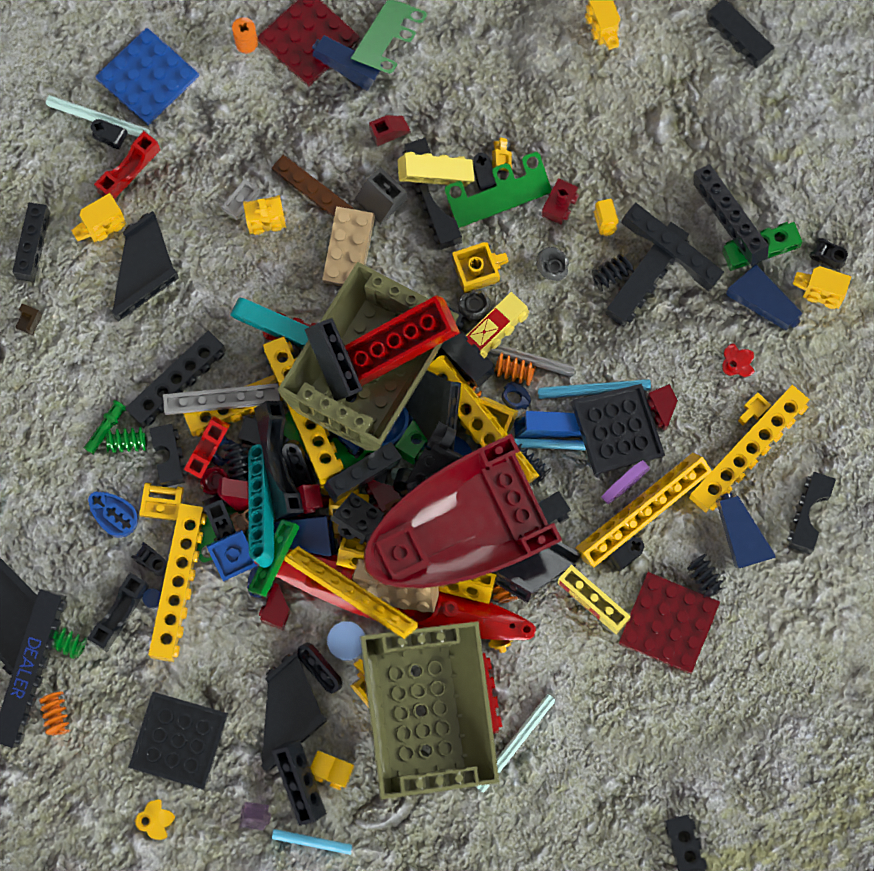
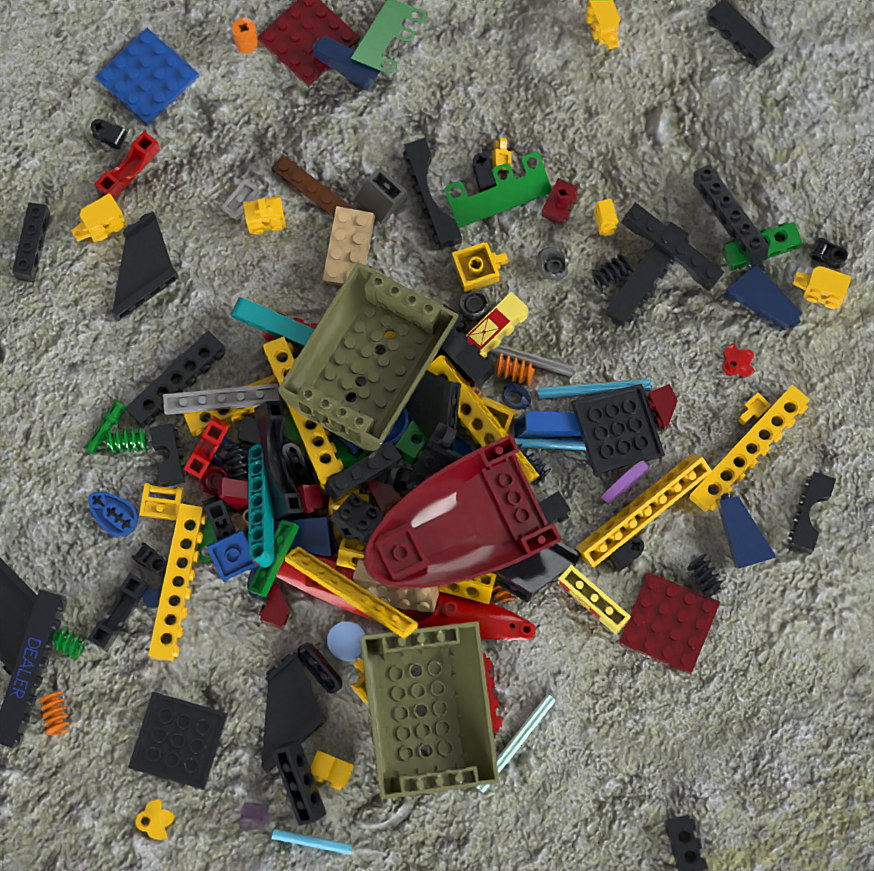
dark brown panel [16,303,42,336] -> none
light aqua axle [46,95,150,137] -> none
black brick [304,318,363,401] -> none
red brick [345,295,460,387] -> none
dark red slope [369,115,411,147] -> none
light yellow brick [397,152,474,187] -> none
yellow plant [488,640,513,653] -> none

